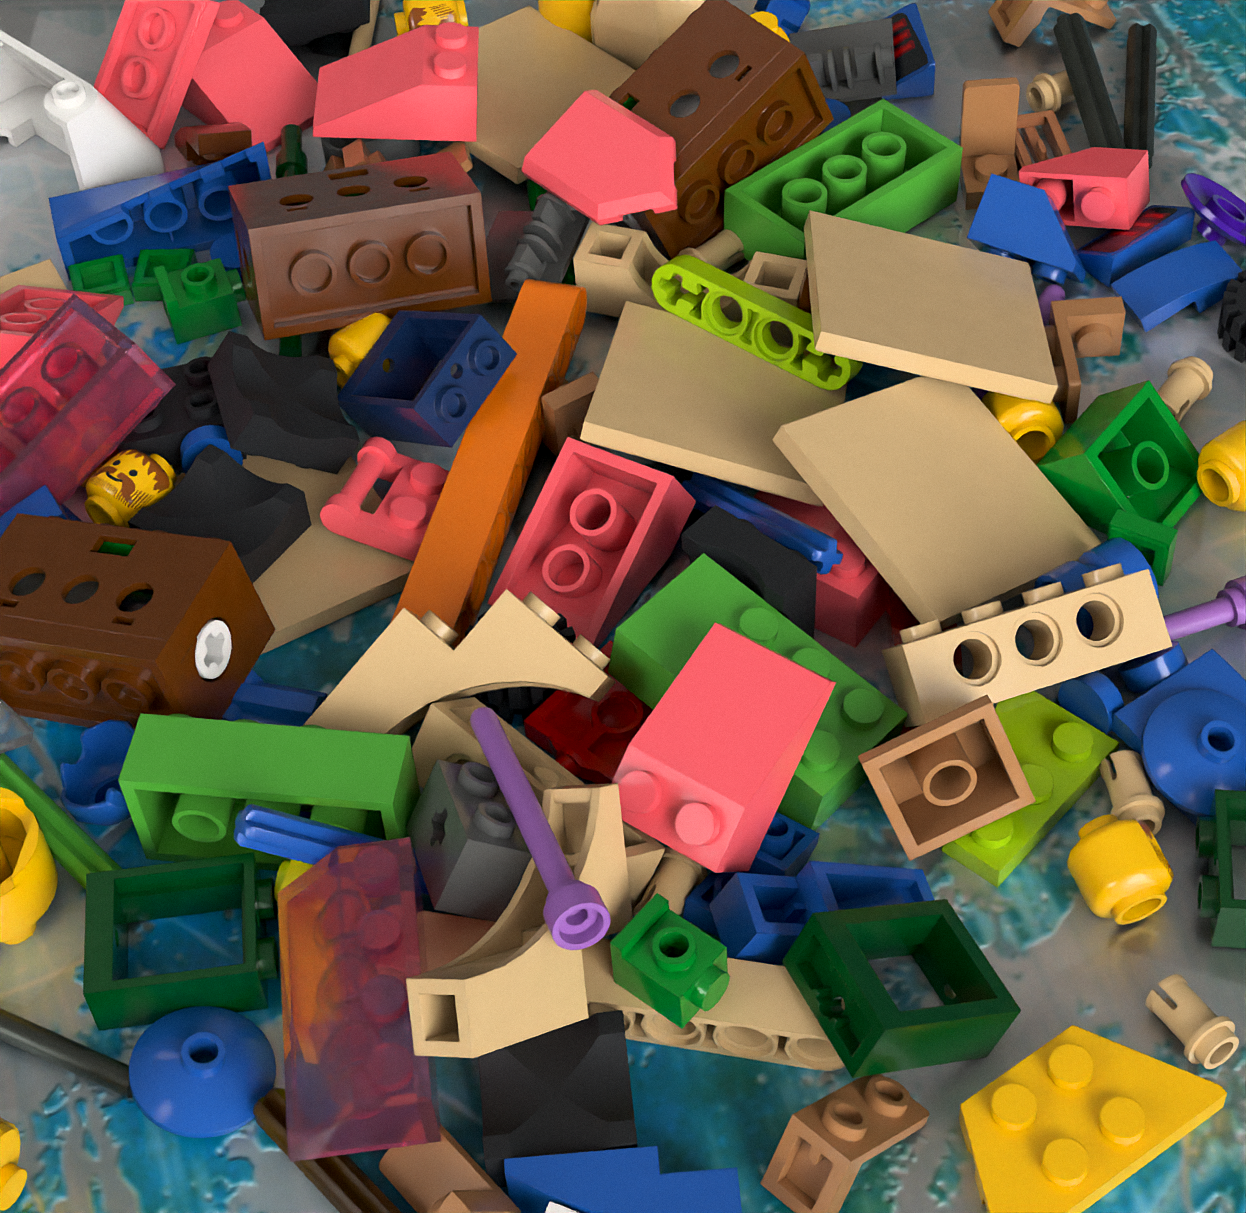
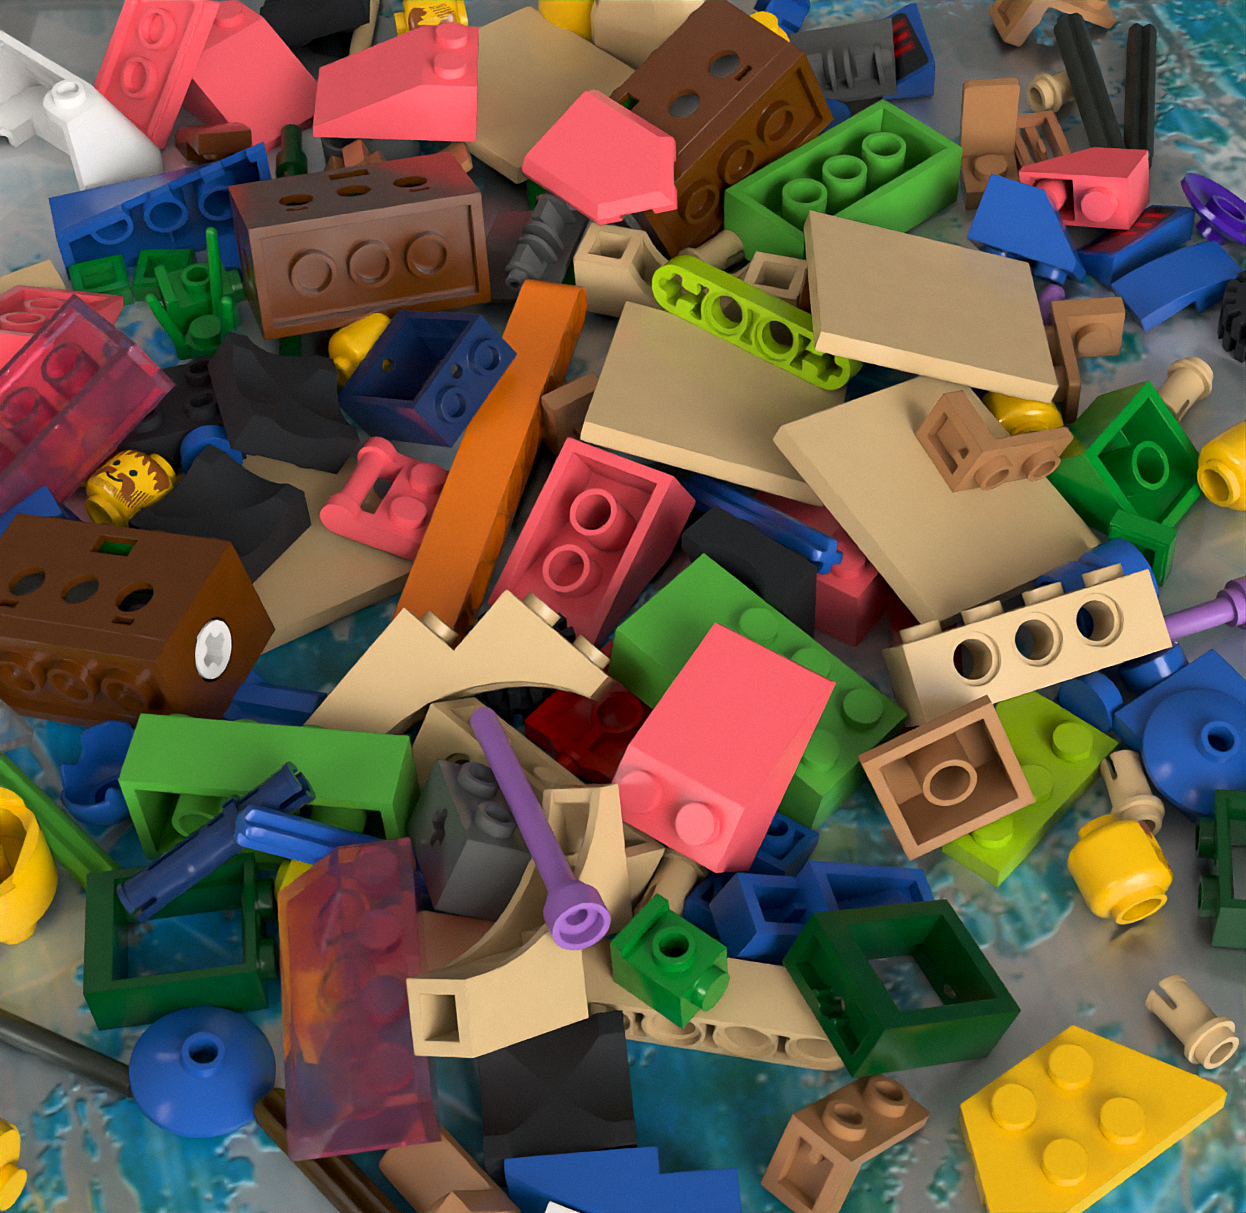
none -> dark blue pin [116,761,316,923]
none -> green plant [145,227,233,360]
none -> medium nougat bracket [915,390,1074,493]

